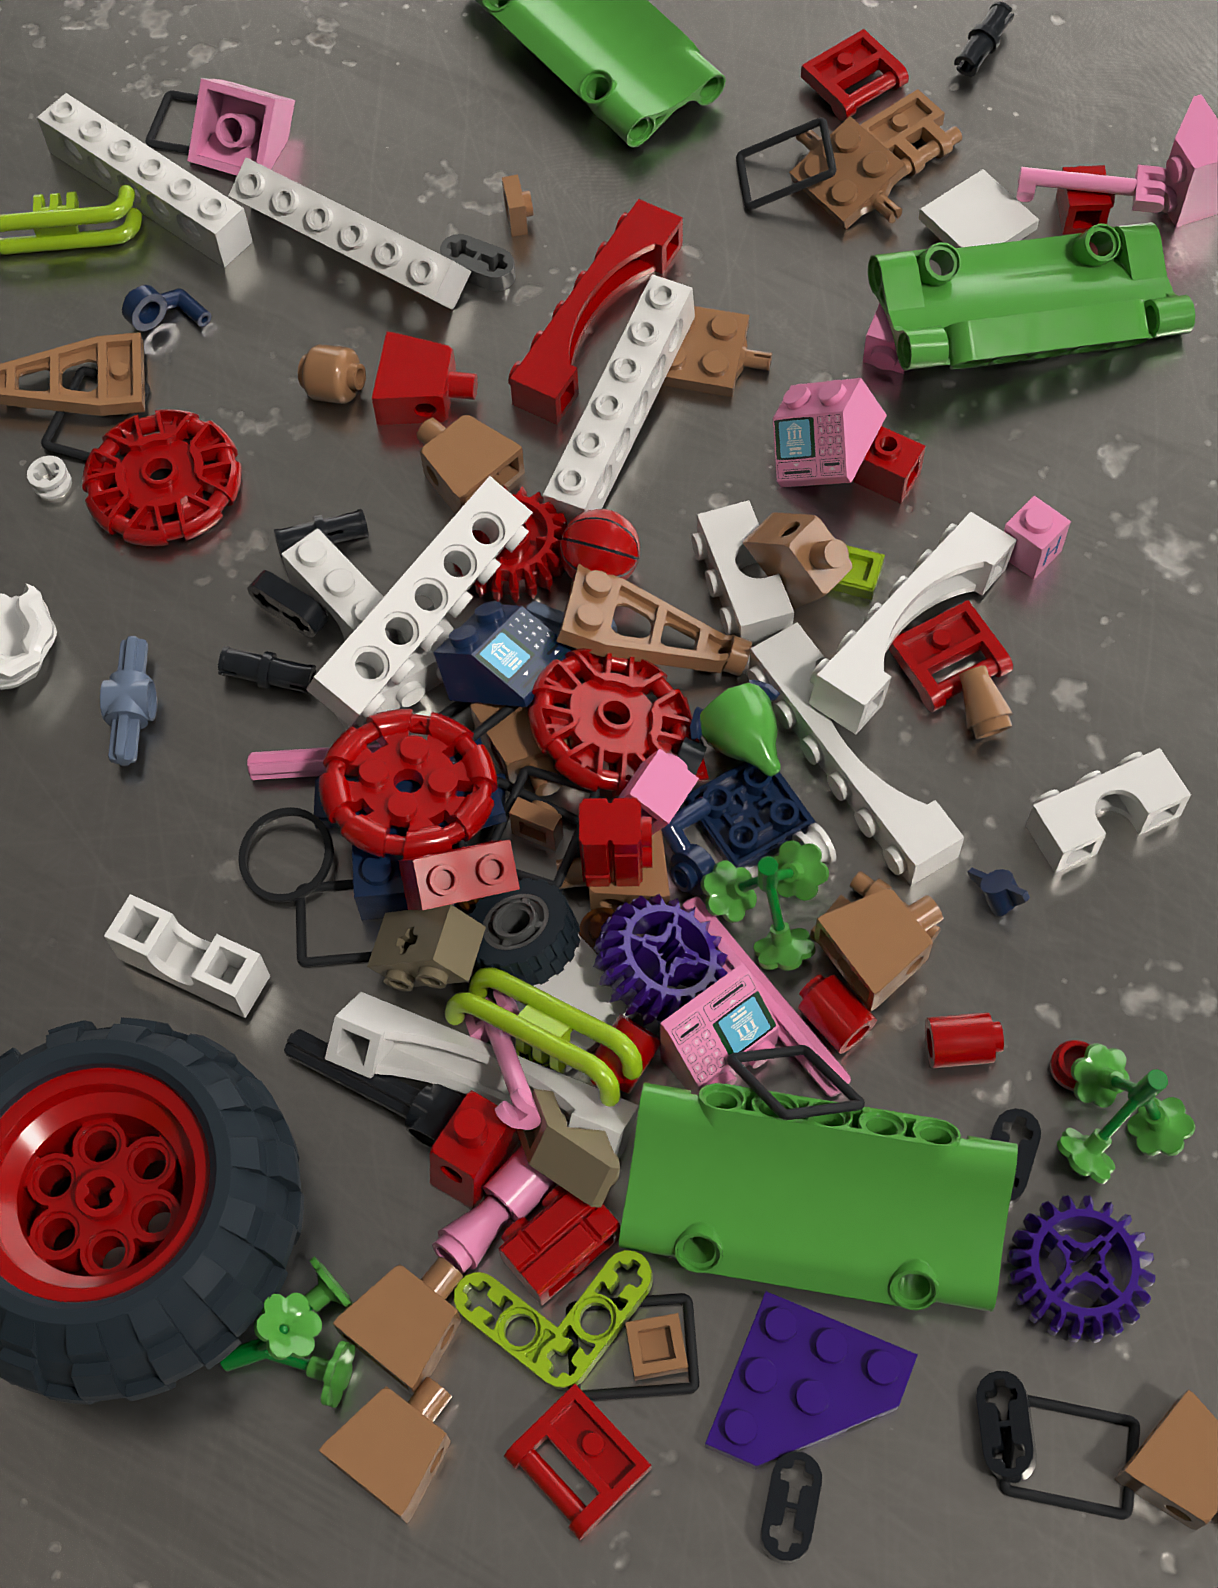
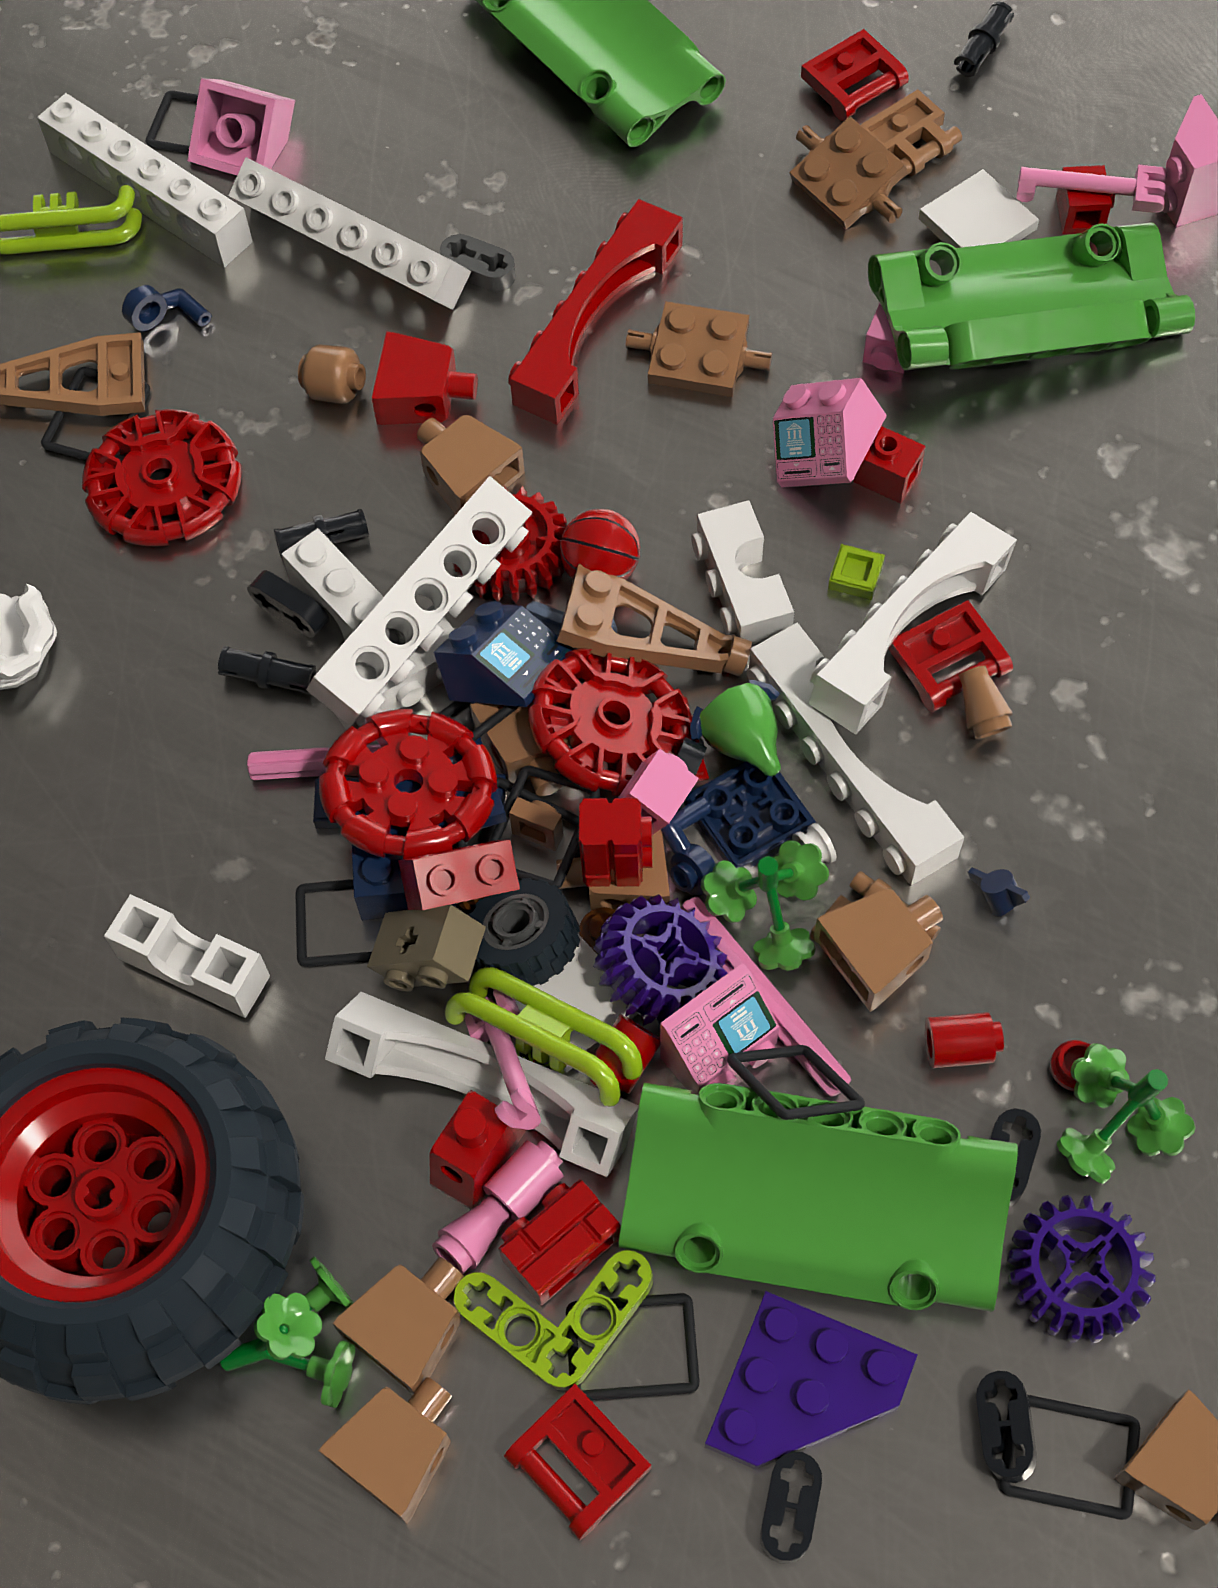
white bush [27,455,72,500] -> none
sand blue axle [100,636,157,766] -> none
black piece [239,807,334,903] -> none
black axle [284,1029,464,1148] -> none
medium nougat plate [502,174,534,237] -> none
dark tan slope [516,1089,620,1207] -> none
white brick [543,274,695,525] -> none
medium nougat plate [625,1313,688,1381] -> none
black piece [736,117,837,210] -> none
medium nougat torso [742,512,852,609] -> none
red brick [798,974,877,1054] -> none
bright pink brick [1004,496,1071,580] -> none
white arch [1026,748,1191,873] -> none

